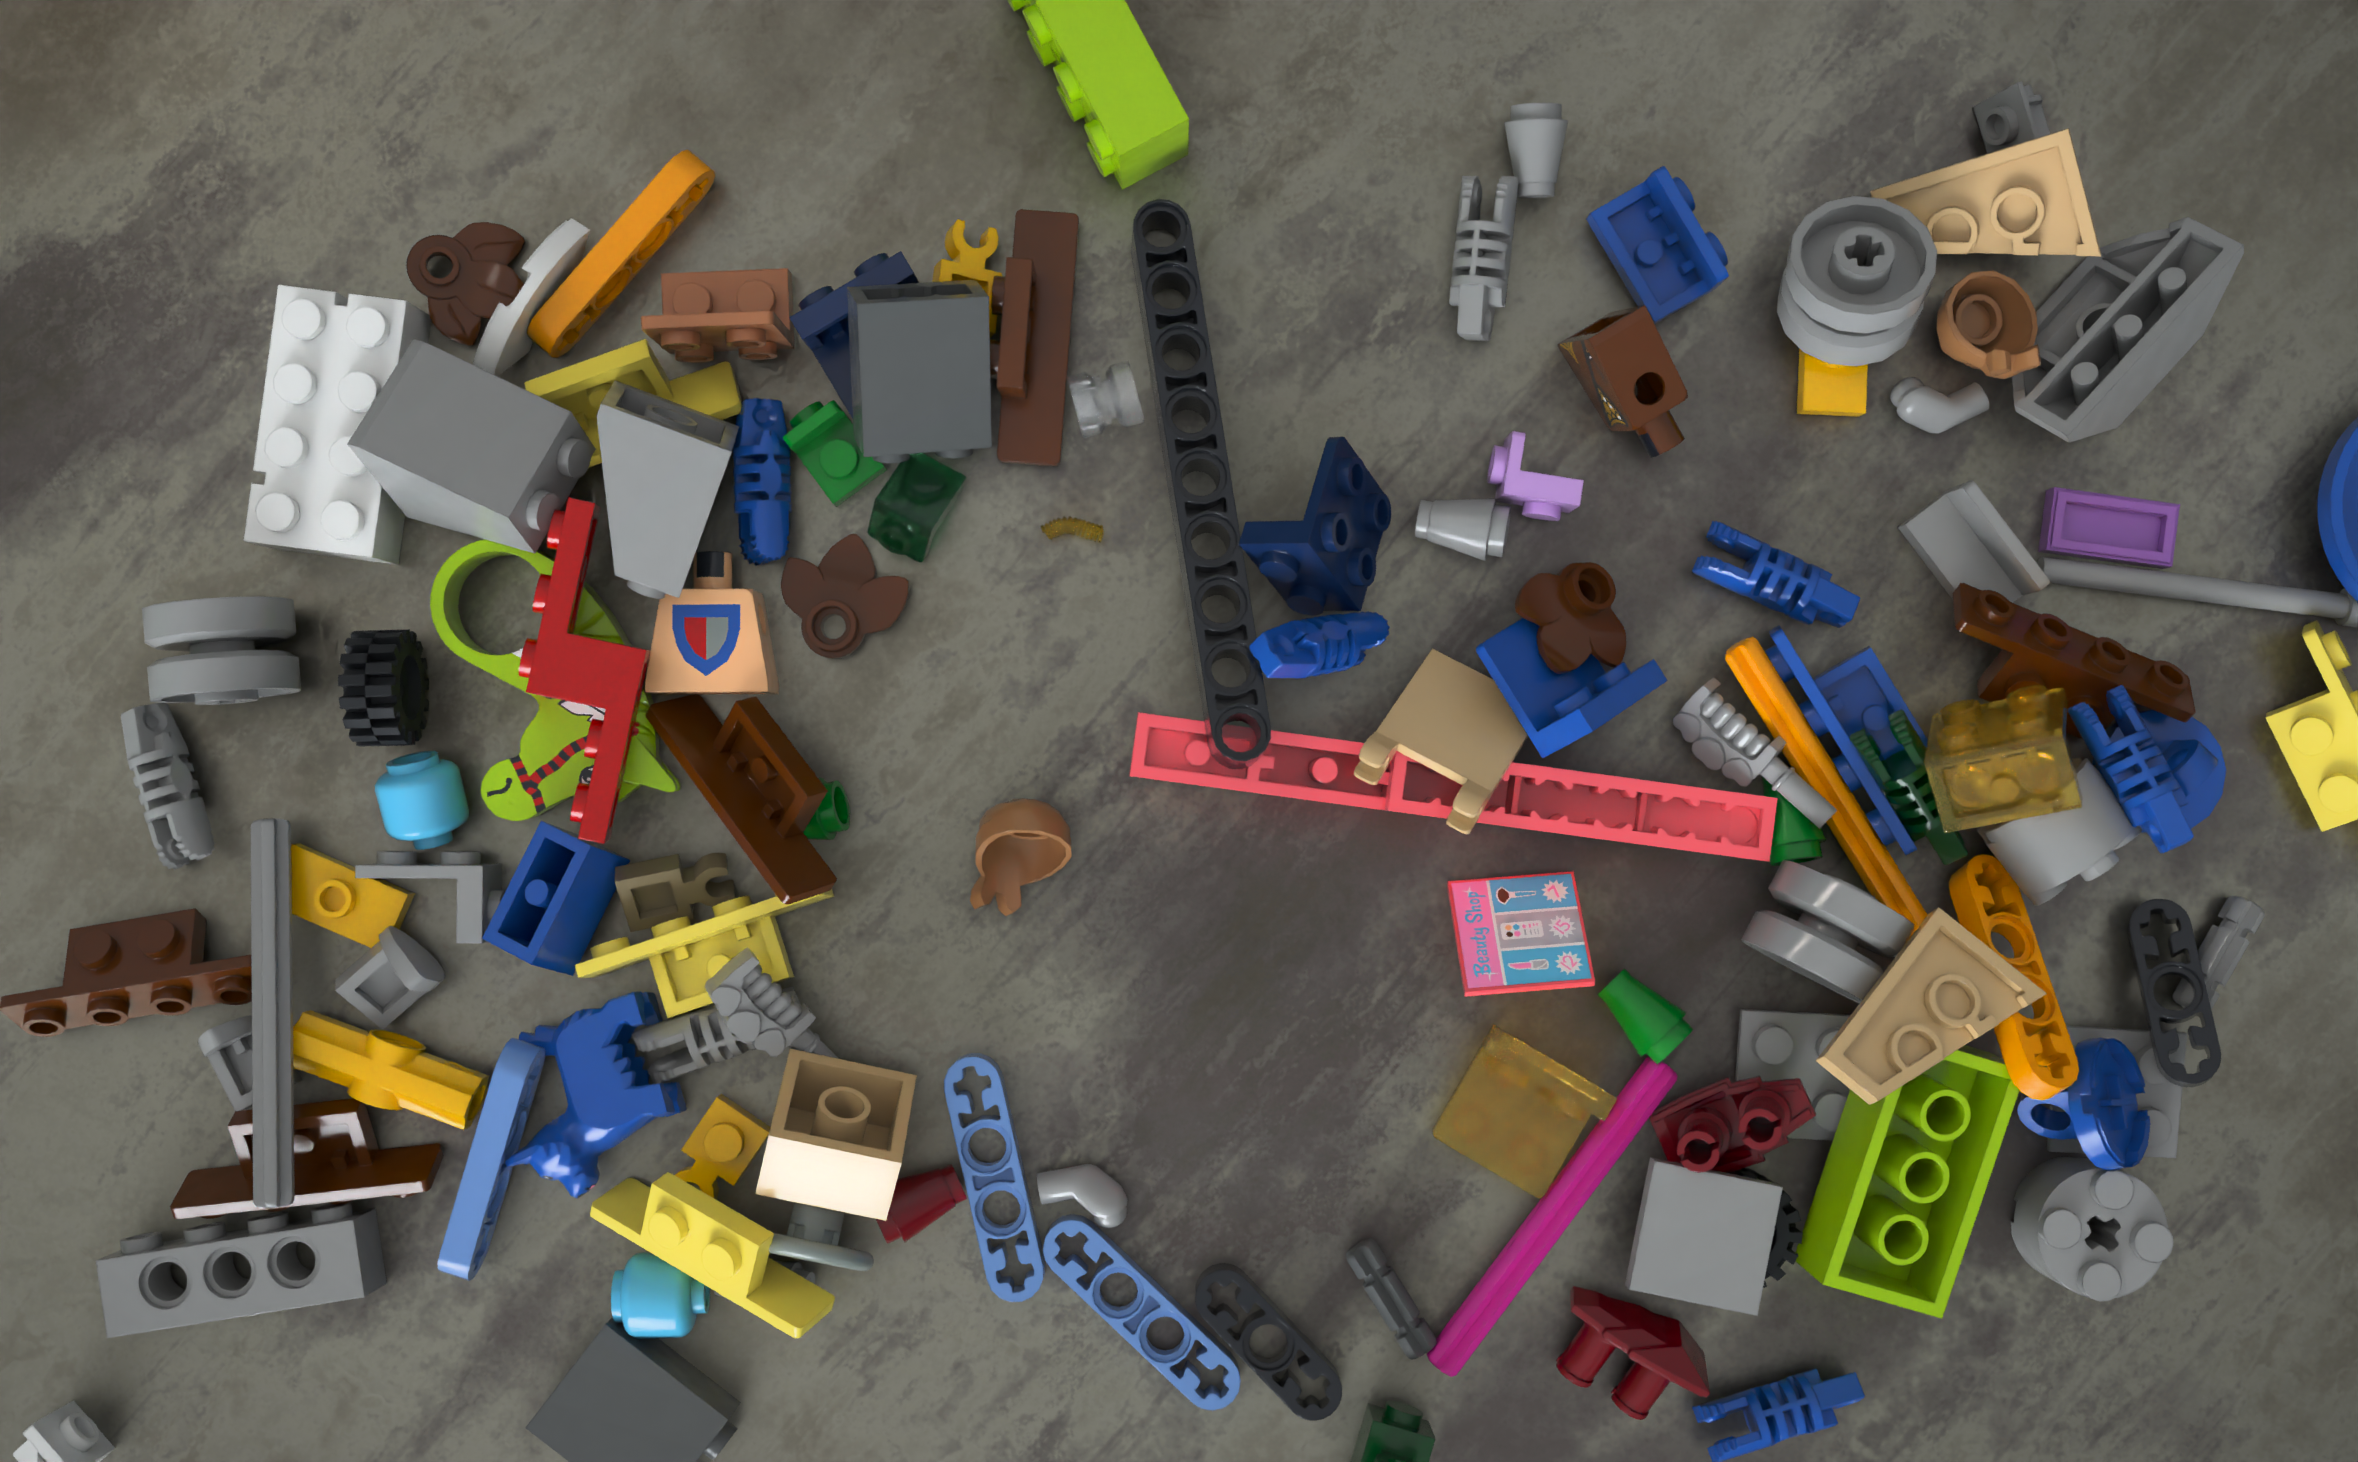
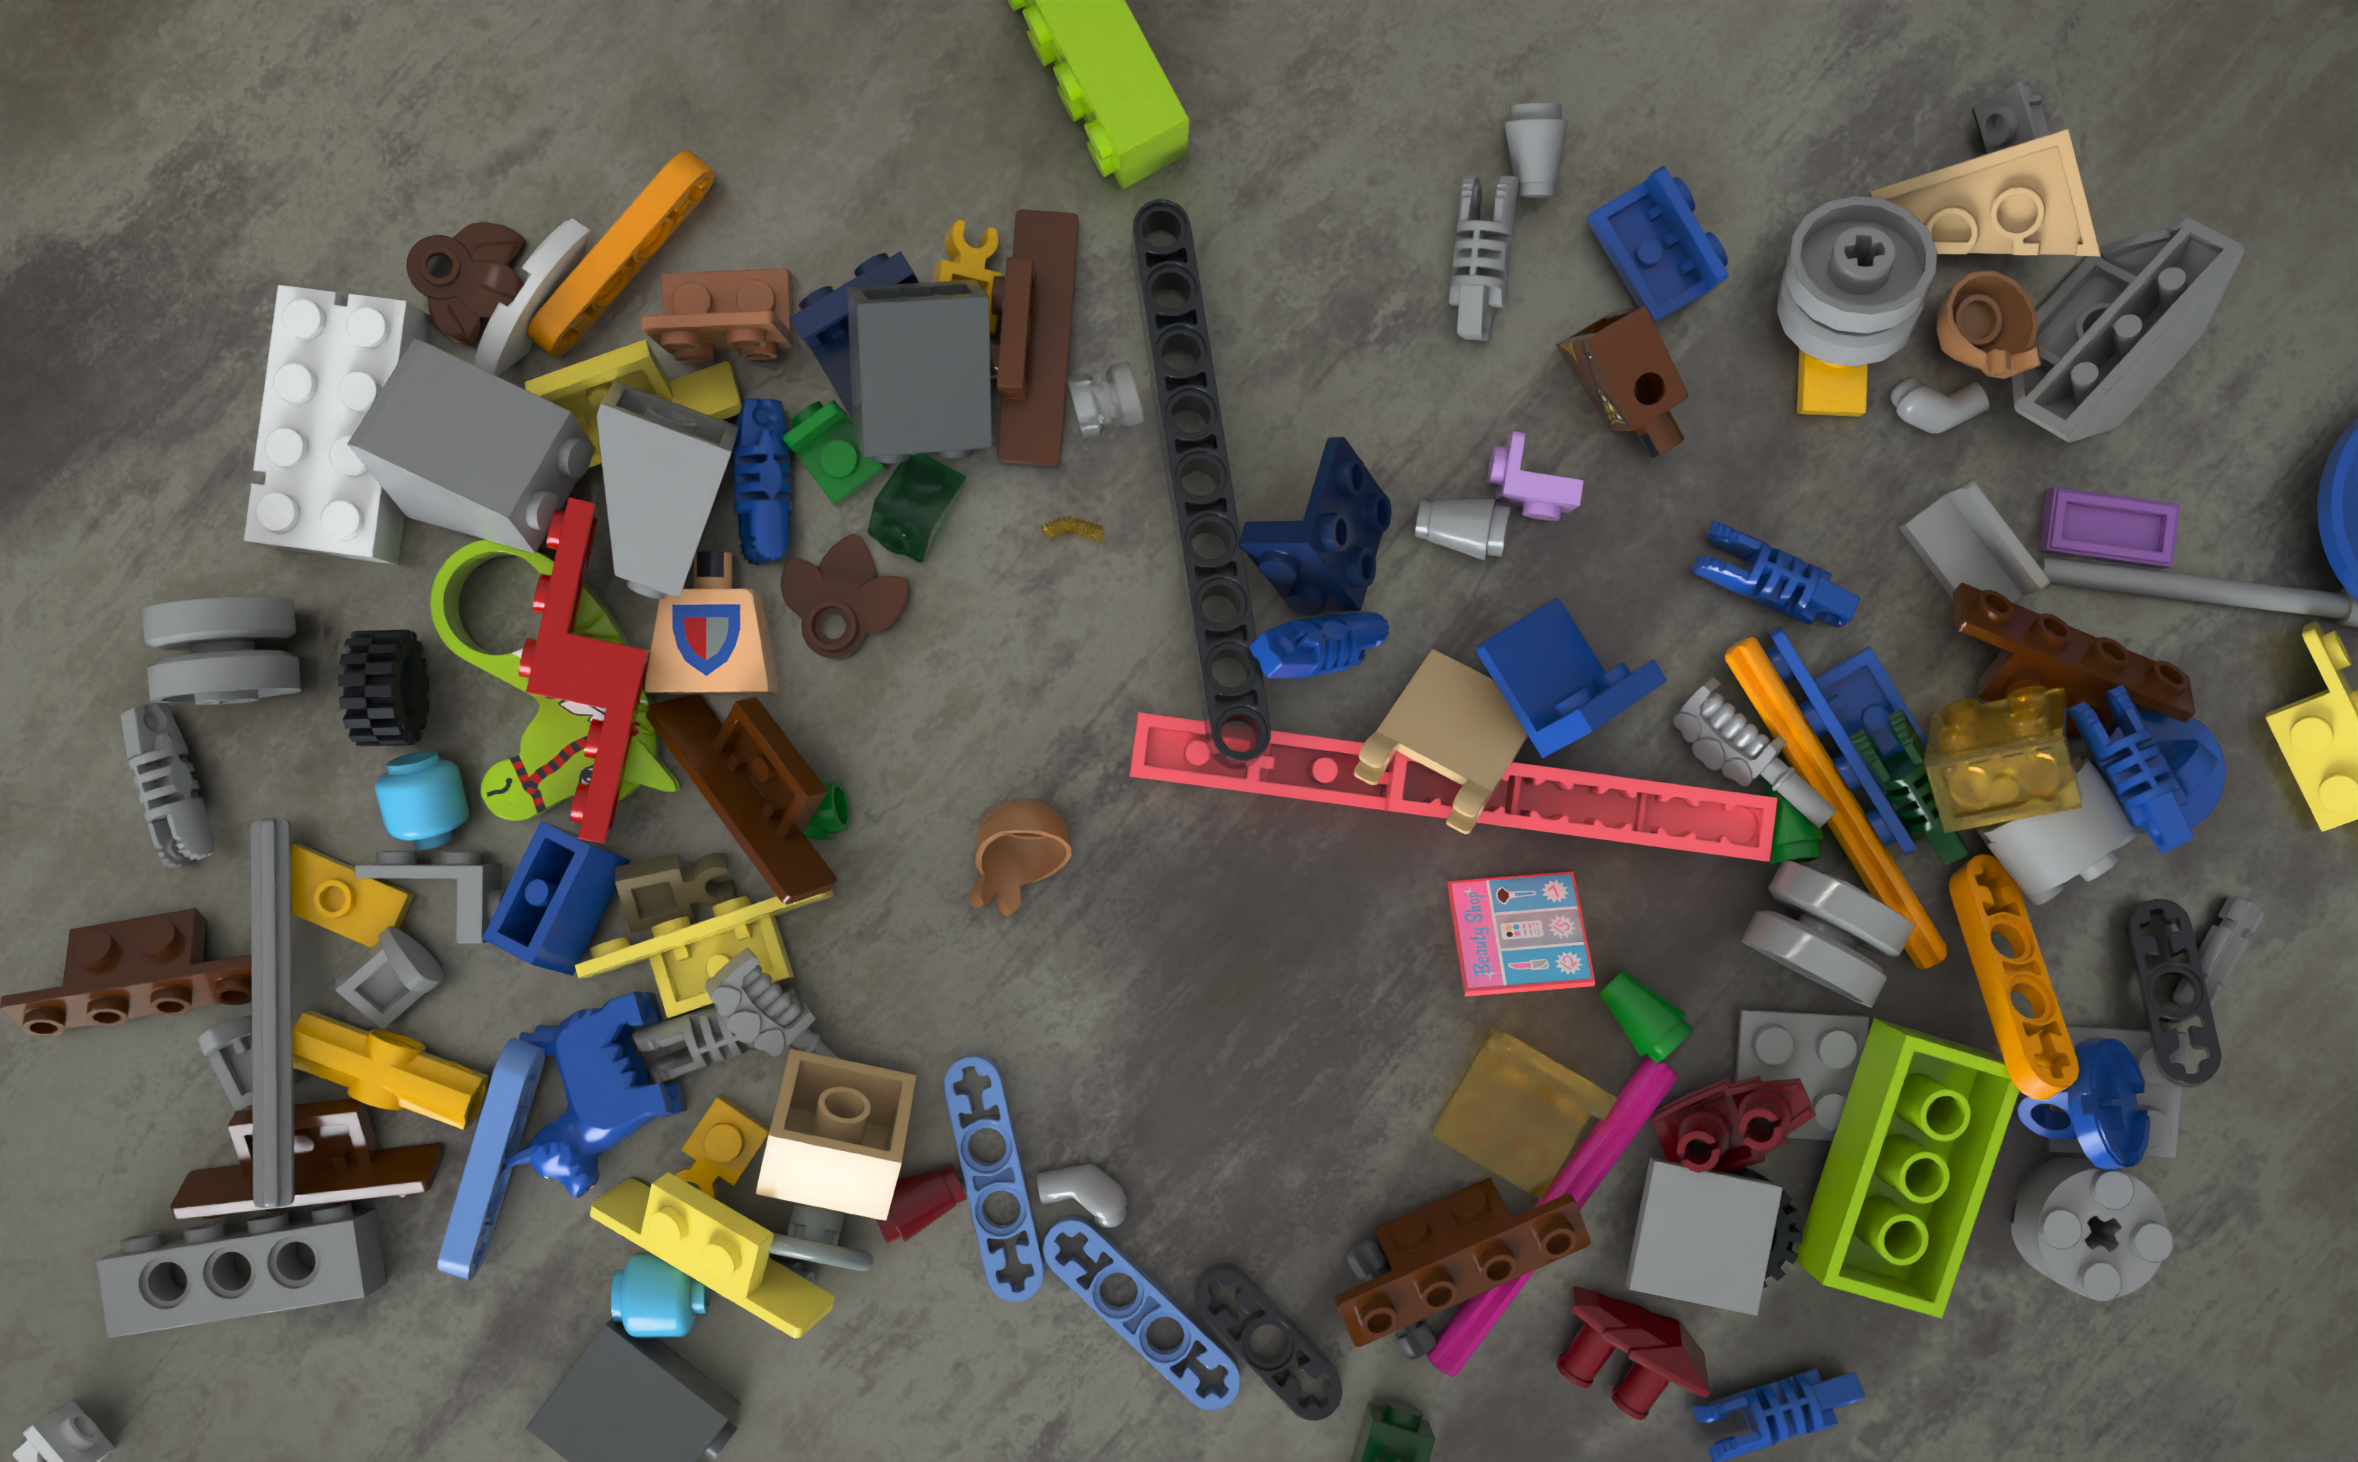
reddish brown plate [1515,562,1627,674] -> none
tan wing [1816,907,2047,1105] -> none
none -> reddish brown bracket [1335,1178,1591,1347]

